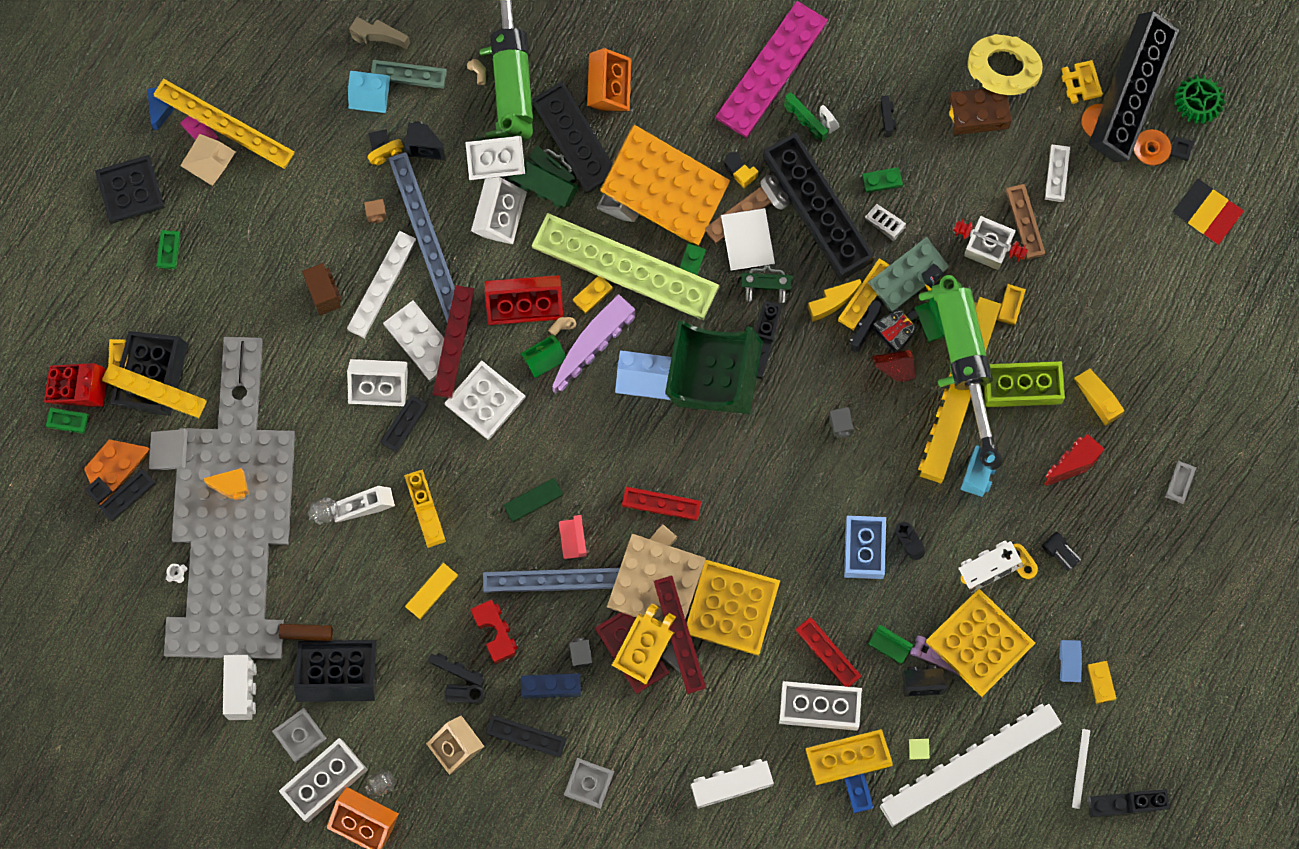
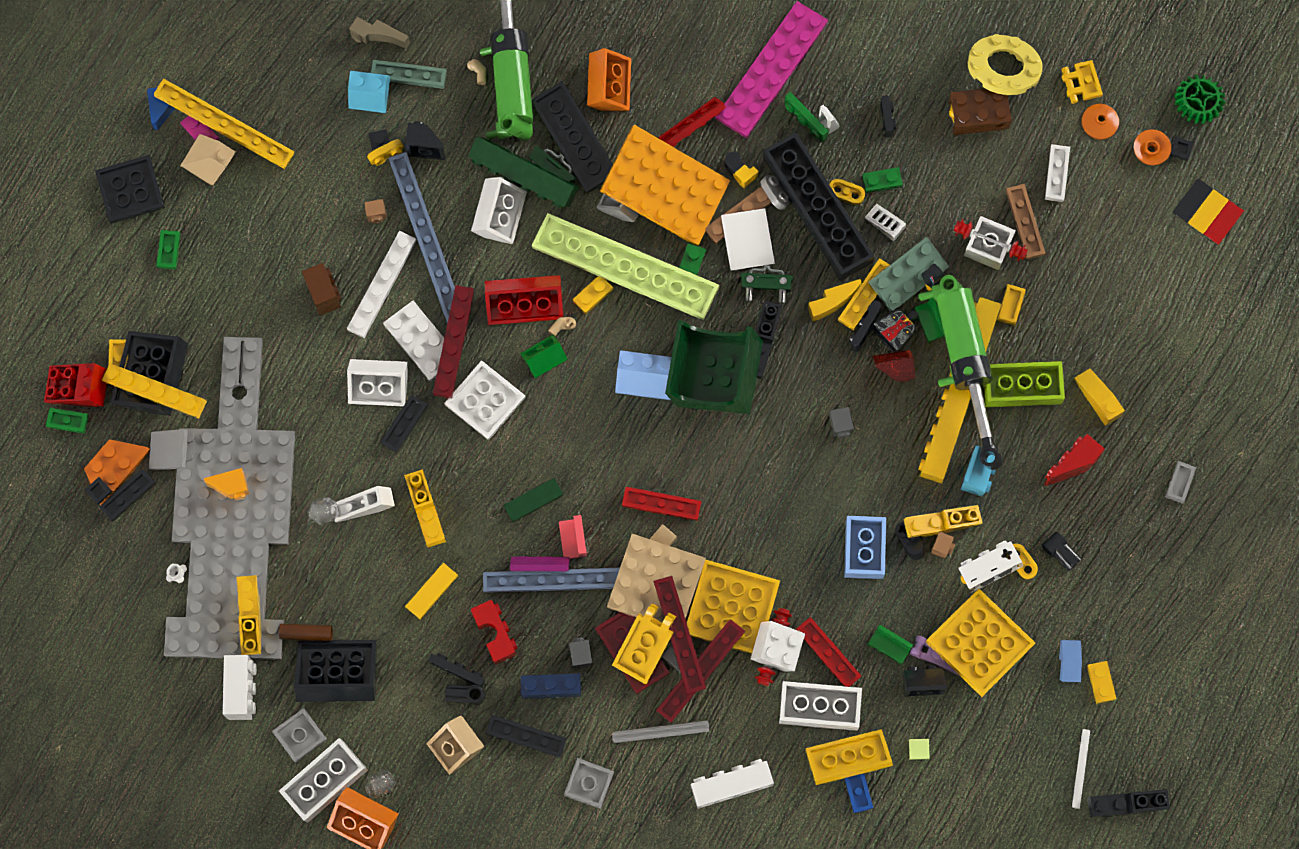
white plate [466,136,525,180] -> none
lavender slope [552,294,635,394] -> none
white brick [880,704,1062,827] -> none
black brick [1088,11,1179,162] -> none
none -> yellow slope [236,575,261,655]
none -> magenta tile [510,556,570,571]
none -> light grey axle [612,721,709,743]
none -> dark red plate [656,619,746,723]
none -> red plate [658,97,726,147]
none -> white brick [751,608,805,686]
none -> yellow plate [829,179,865,205]
none -> yellow slope [903,505,983,538]
none -> medium nougat plate [931,532,955,558]

